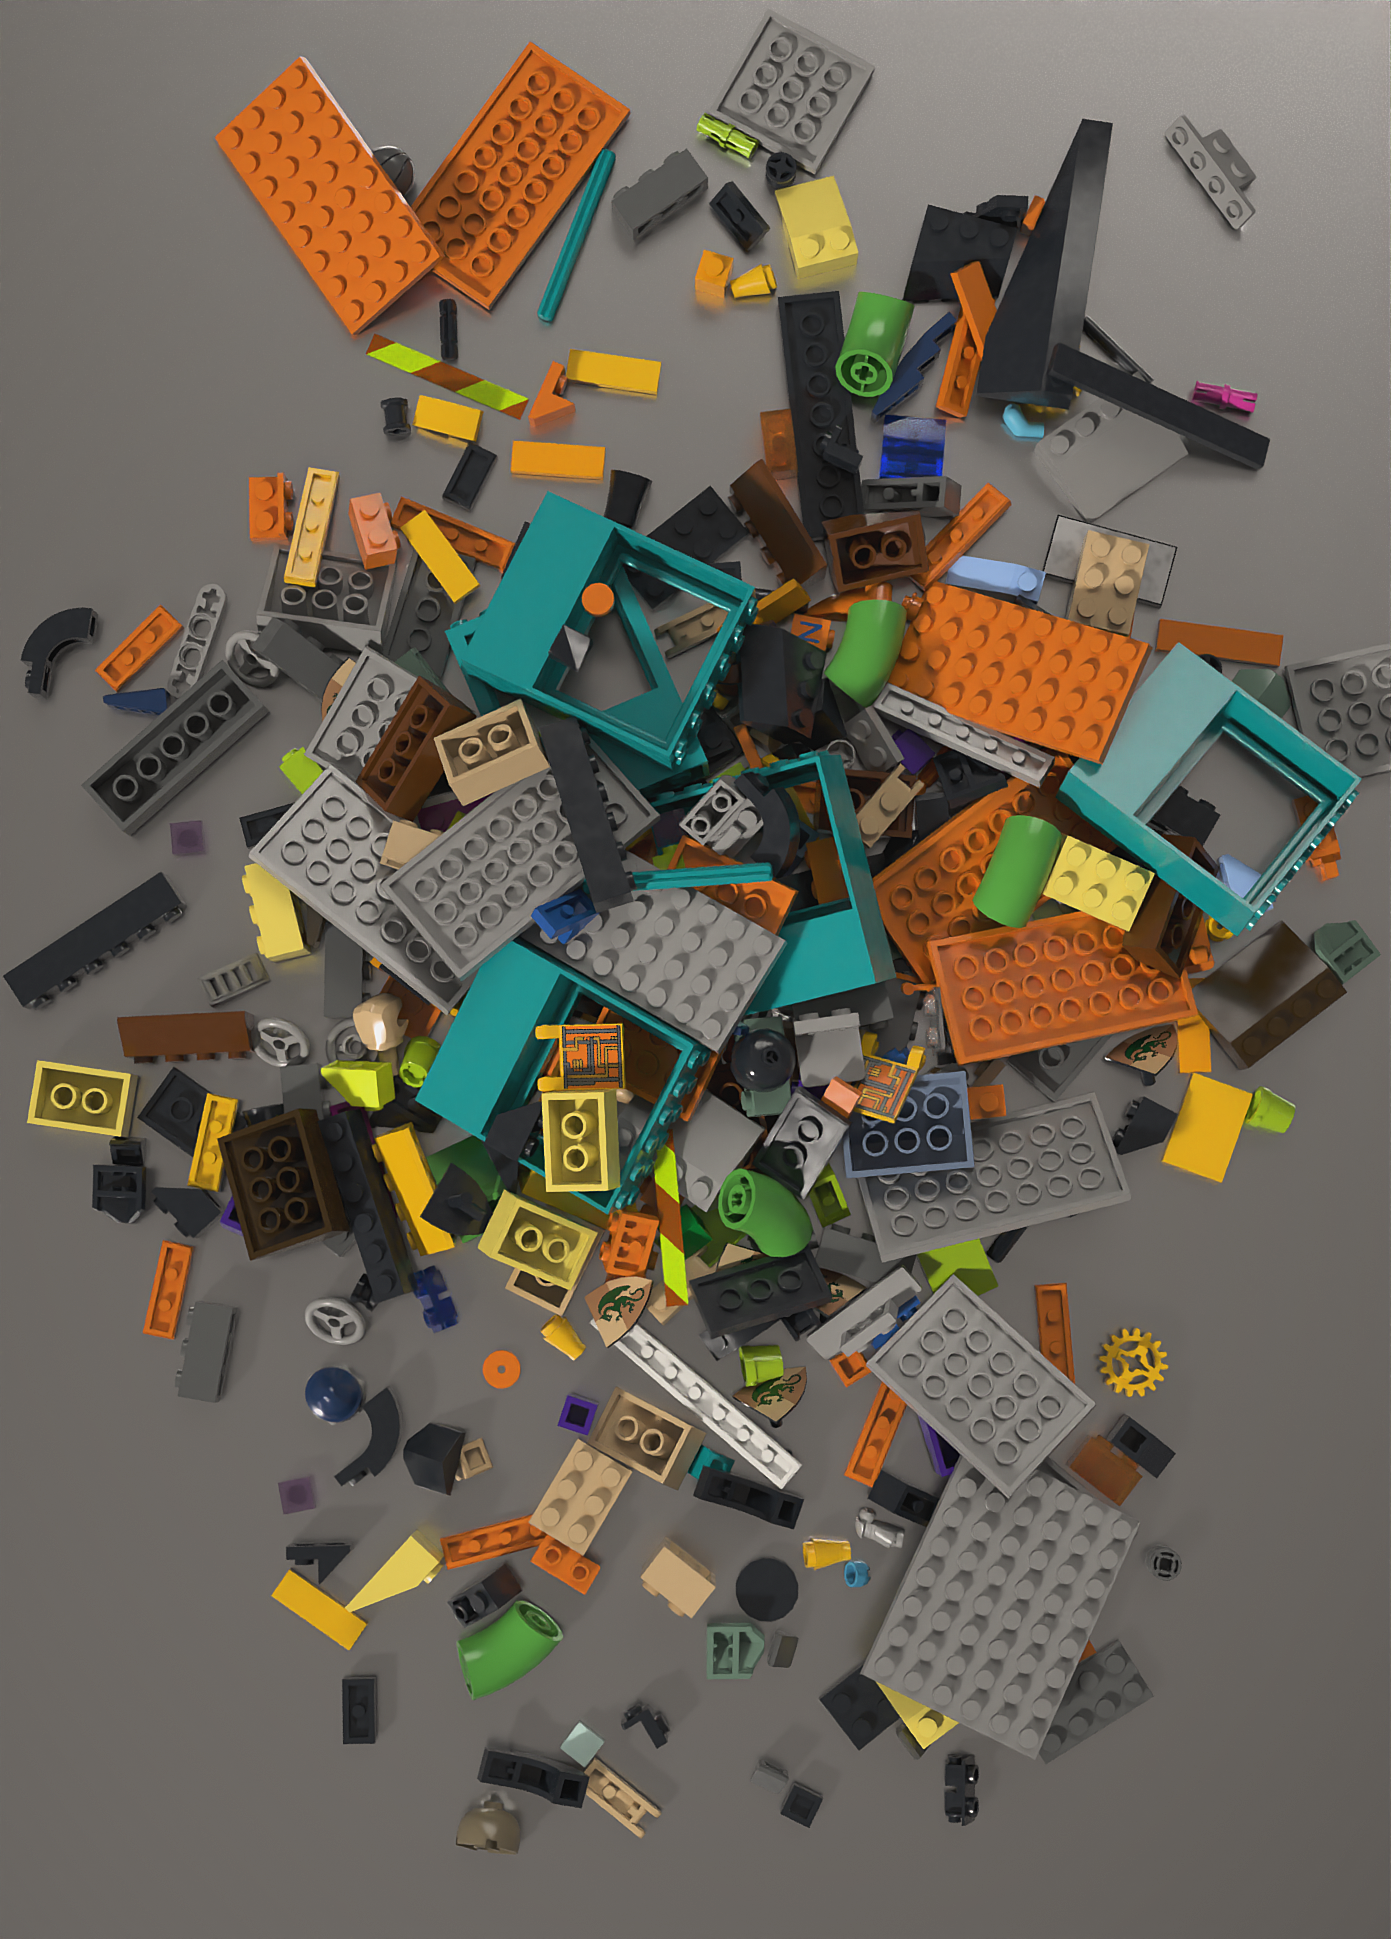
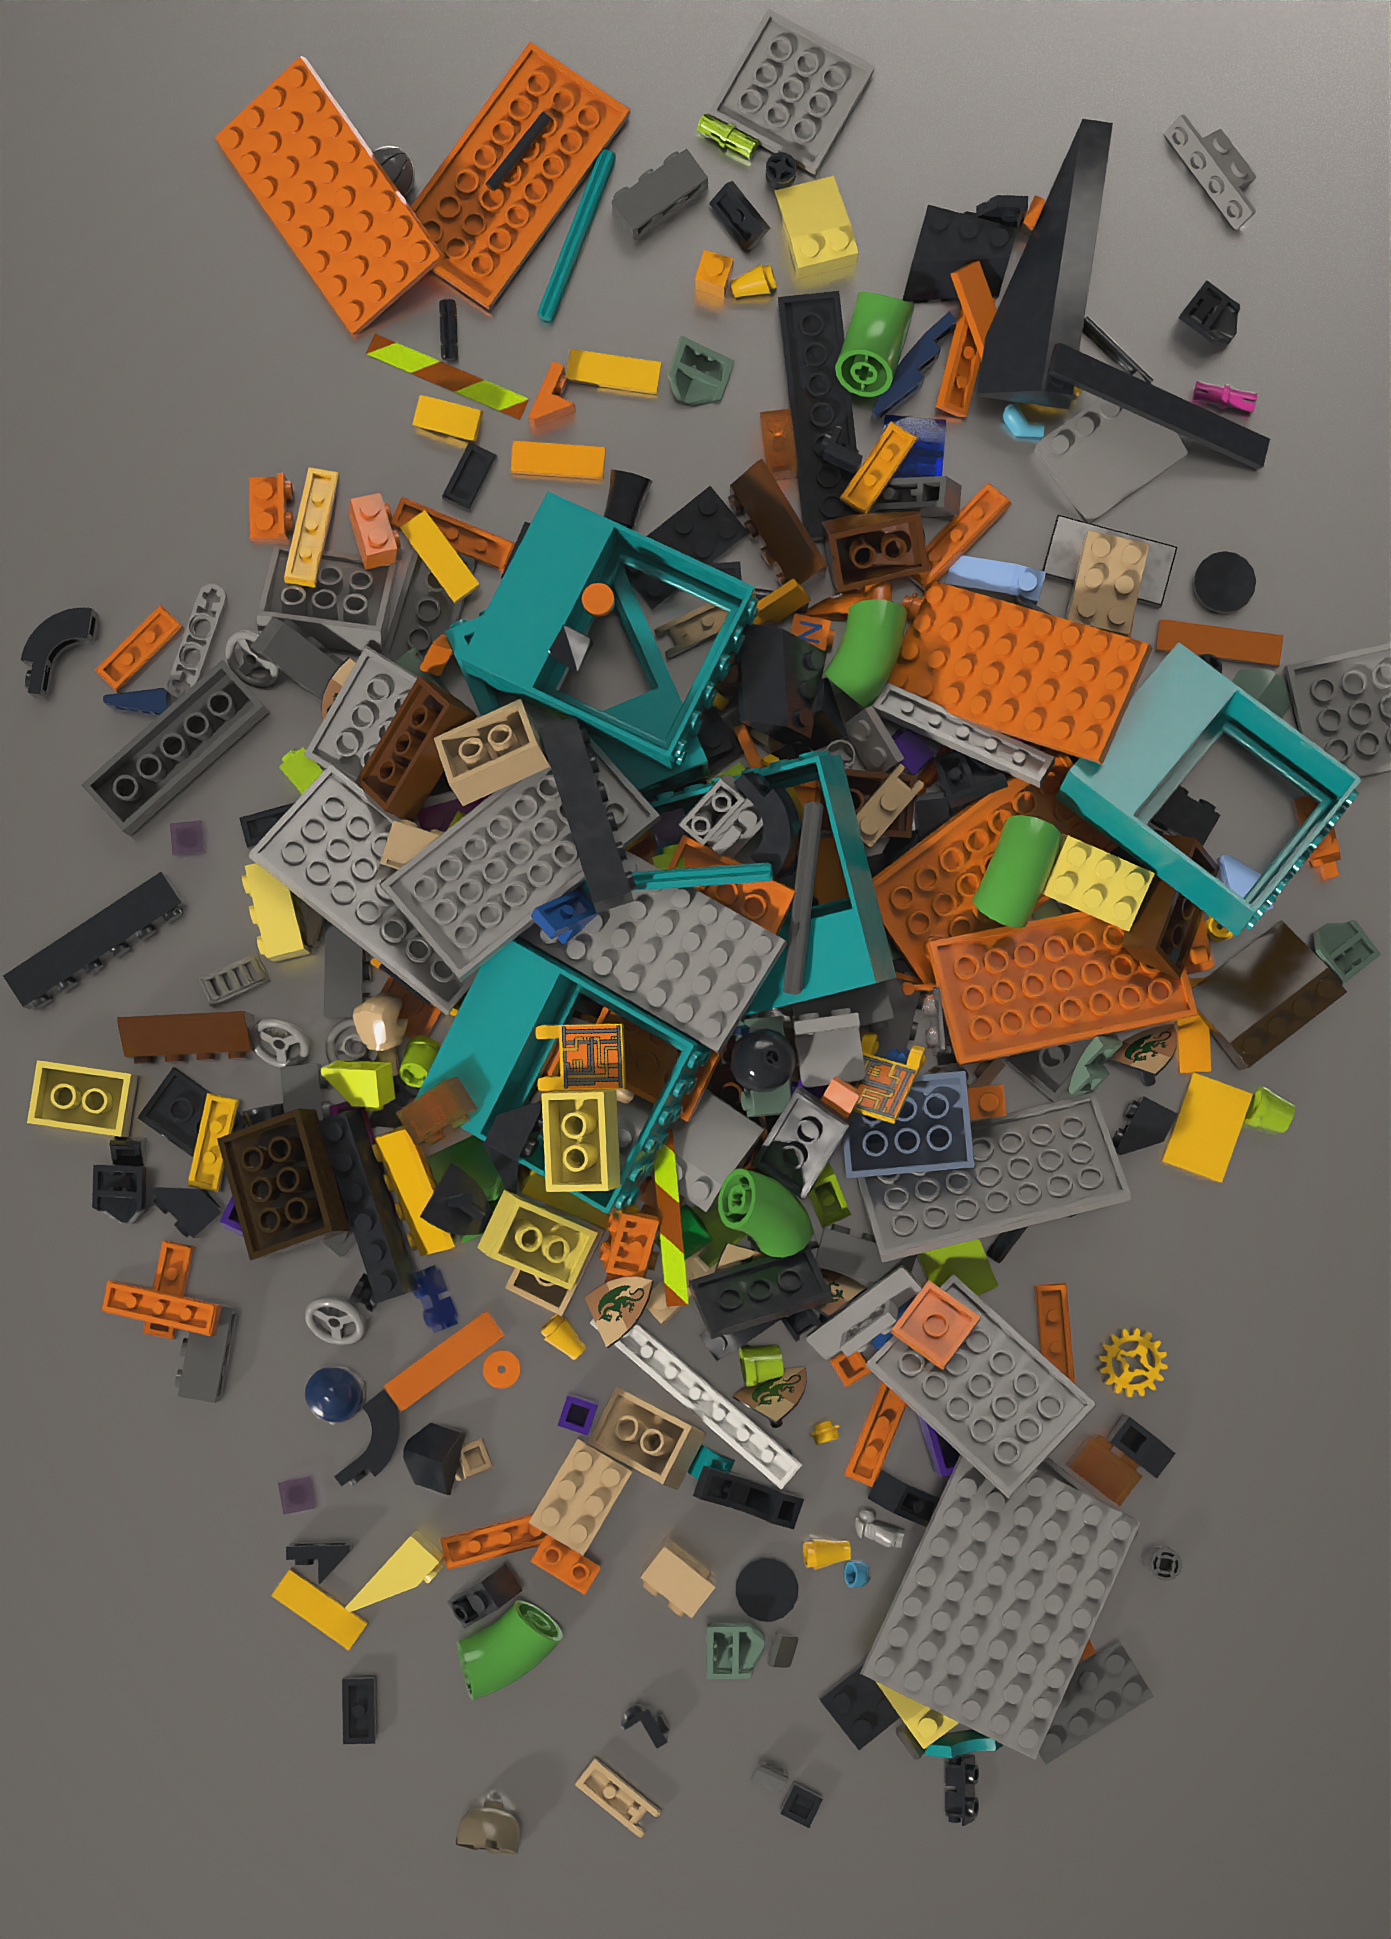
black bush [380,397,411,435] -> none
black arch [477,1747,590,1809] -> none
light aqua tile [560,1721,605,1767] -> none
none -> orange tile [101,1280,222,1336]
none -> orange tile [383,1311,504,1412]
none -> clear orange brick [396,1077,477,1146]
none -> orange slope [420,634,453,676]
none -> black bar [485,112,552,192]
none -> sand green slope [667,336,734,406]
none -> dark grey axle [783,802,823,995]
none -> yellow plate [810,1420,840,1445]
none -> light orange tile [840,422,917,514]
none -> orange plate [891,1280,981,1370]
none -> teal tile [924,1729,1004,1758]
none -> sand green slope [1069,1035,1123,1095]
none -> black slope [1178,280,1240,345]
none -> black tile [1193,551,1256,614]

